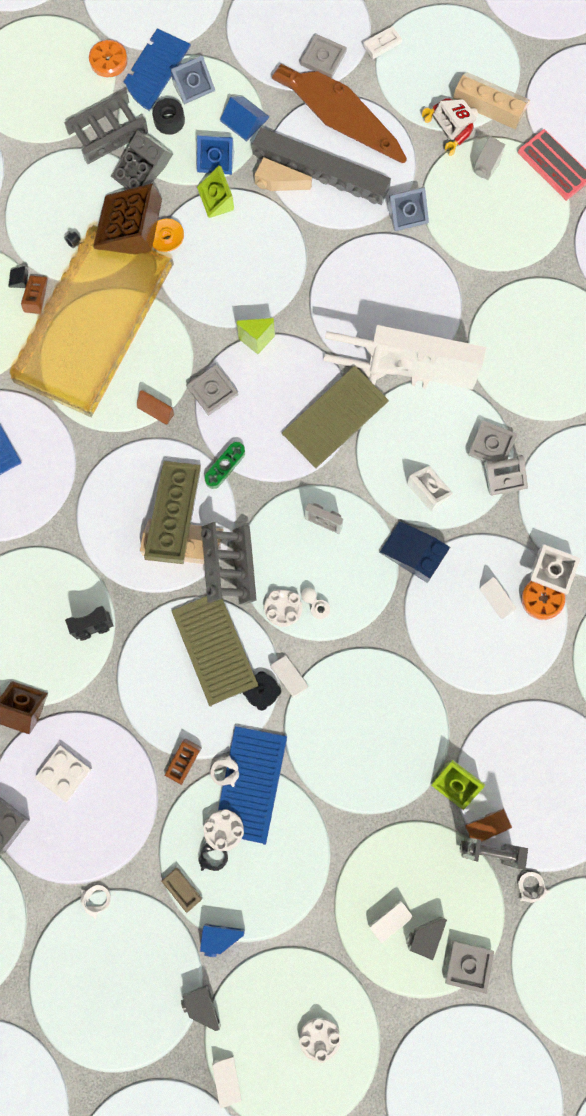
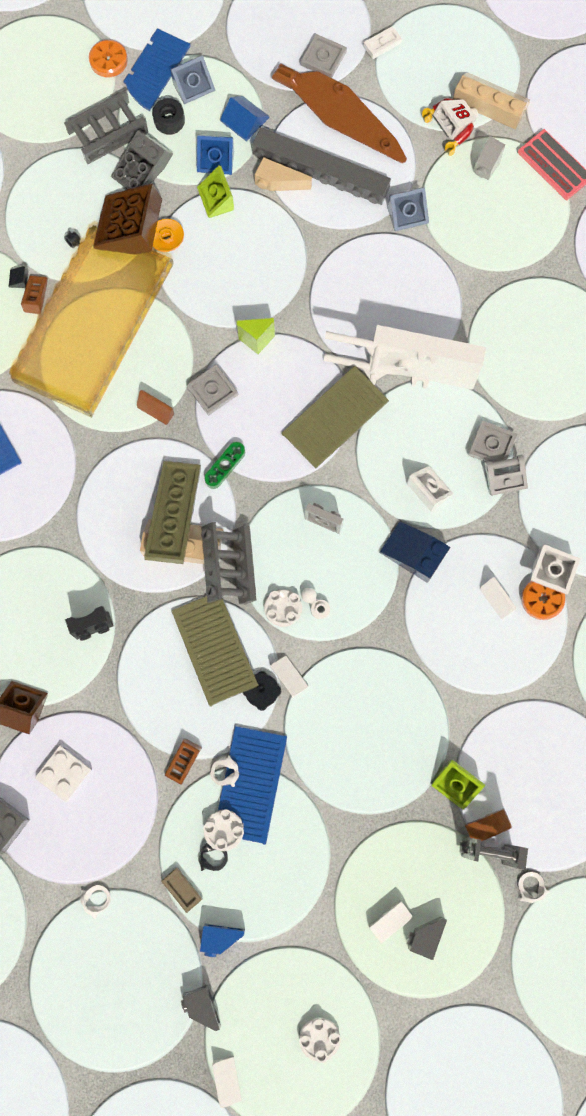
light grey plate [445,941,494,994] -> none

